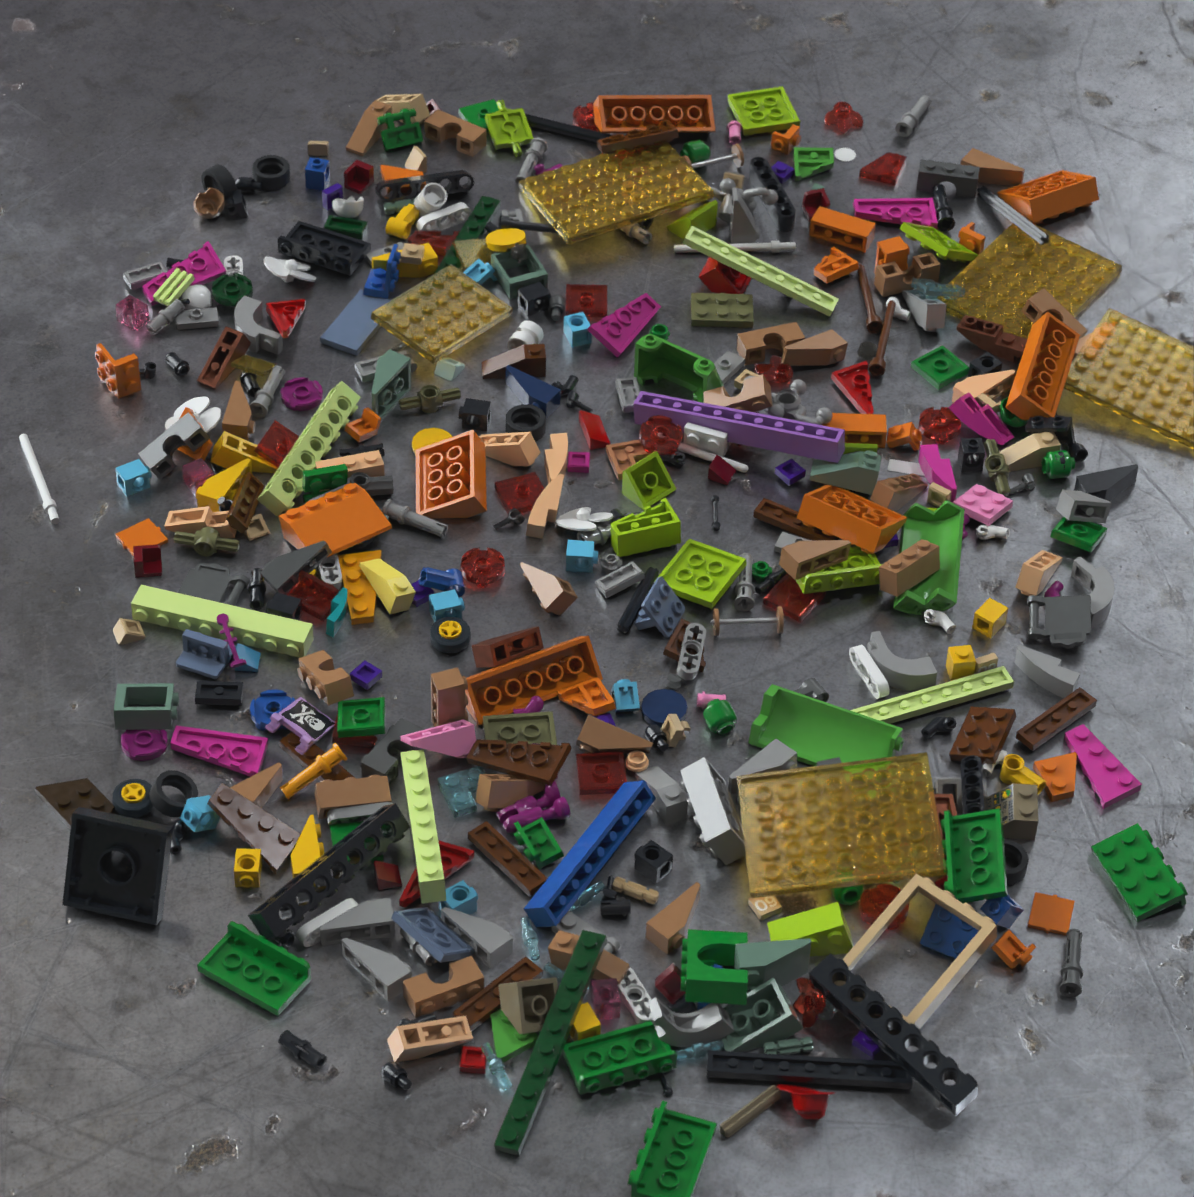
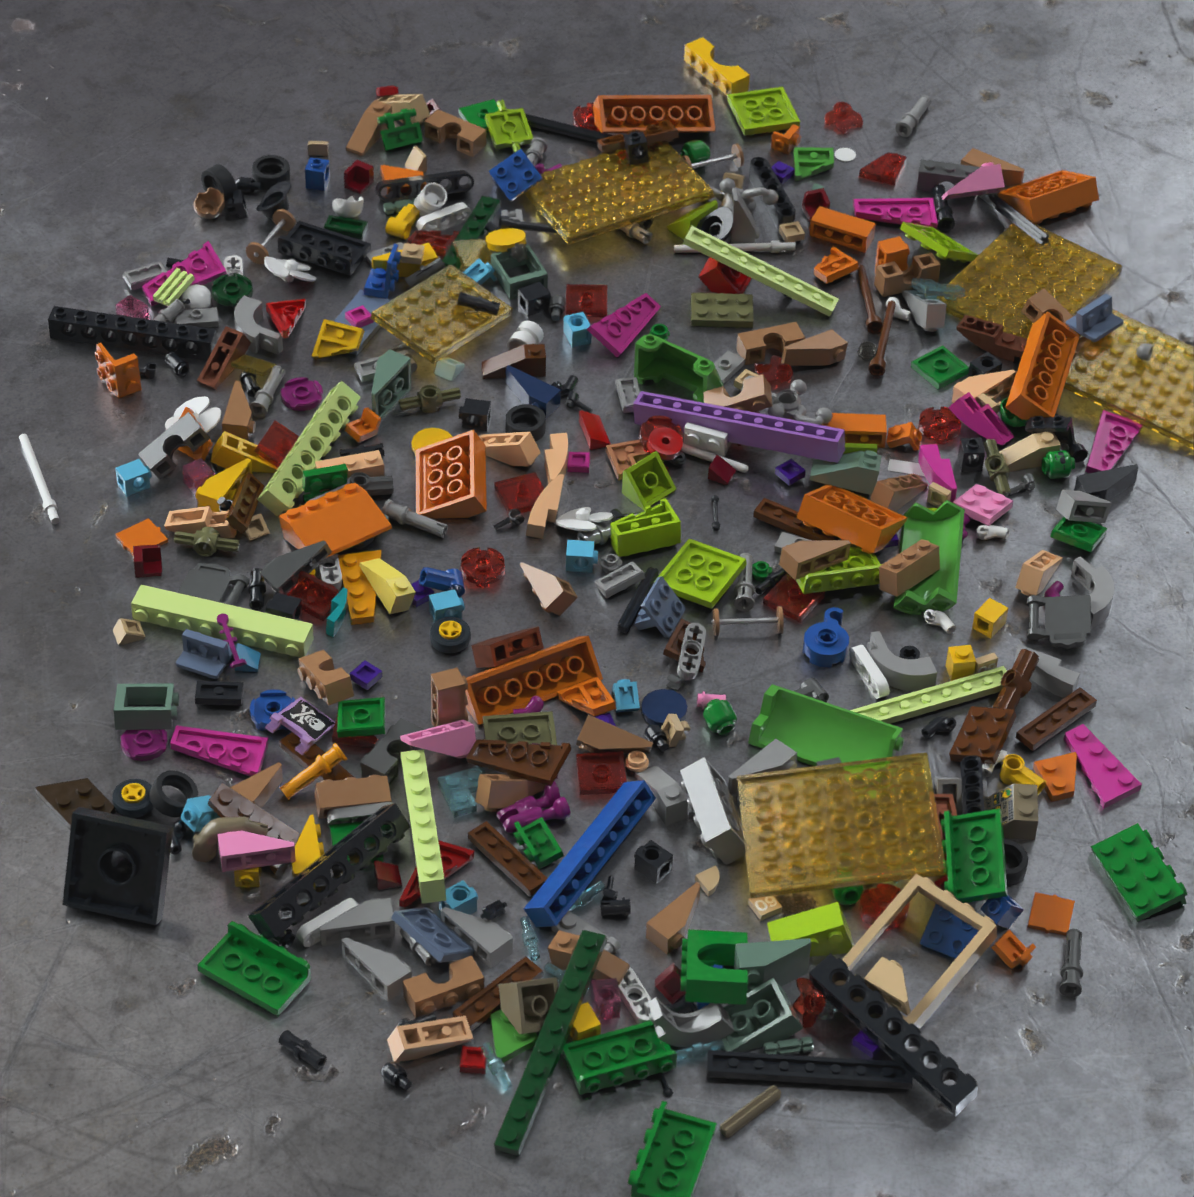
dark purple plate [322,183,343,210] -> none
tan axle [612,876,659,905] -> none
bright pink pin [727,121,742,145] -> none
red piece [777,1085,835,1119] -> none
red wing [831,361,874,414] -> none
orange bracket [958,222,985,256] -> none
none -> black brick [48,306,217,361]
none -> dark tan piece [192,817,268,863]
none -> bright pink slope [217,831,296,872]
none -> medium nougat axle [246,209,296,264]
none -> black piece [256,181,291,221]
none -> yellow wing [312,319,365,359]
none -> dark pink tile [345,305,374,328]
none -> red tile [376,85,399,96]
none -> dark grey pin [405,257,446,289]
none -> black pin [457,292,500,316]
none -> black axle [480,900,507,921]
none -> blue bracket [489,149,543,201]
none -> black brick [624,132,649,165]
none -> red piece [647,427,683,460]
none -> yellow arch [684,37,750,96]
none -> tan tile [695,865,720,897]
none -> piece [696,207,734,241]
none -> tan plate [779,221,805,242]
none -> blue piece [803,607,849,668]
none -> tan slope [864,956,910,1016]
none -> black bush [899,646,920,659]
none -> bright pink slope [942,162,1005,200]
none -> reddish brown piece [993,649,1039,709]
none -> sand blue bracket [1066,294,1124,342]
none -> dark pink wing [1085,410,1143,473]
none -> light grey hinge [1136,343,1153,361]

